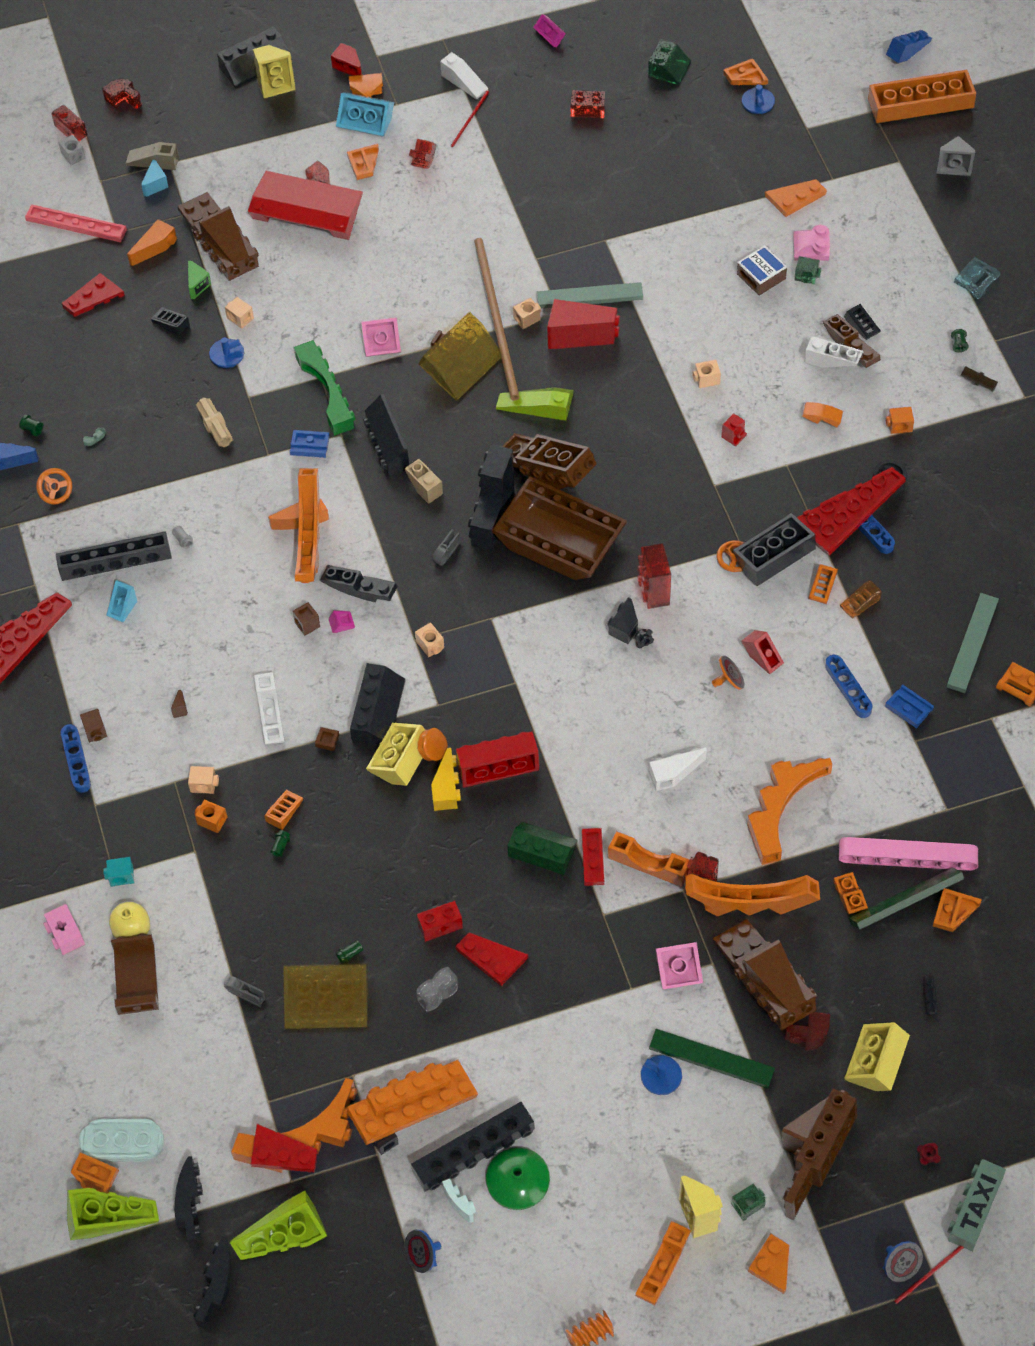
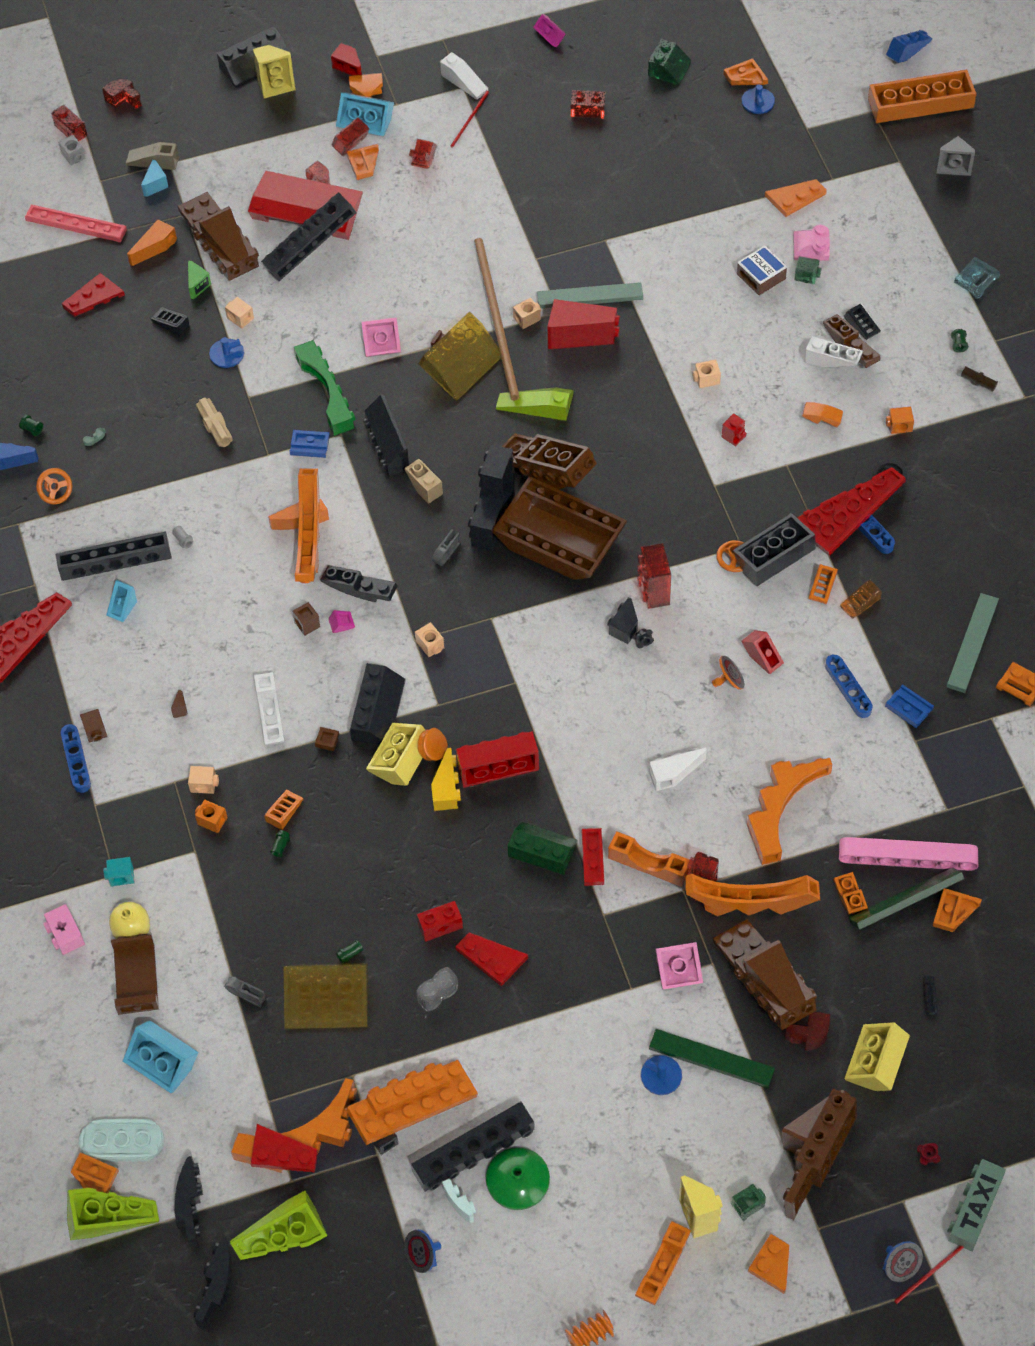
none -> medium azure slope [123,1020,199,1094]
none -> black brick [261,192,356,282]
none -> clear red brick [332,117,369,156]

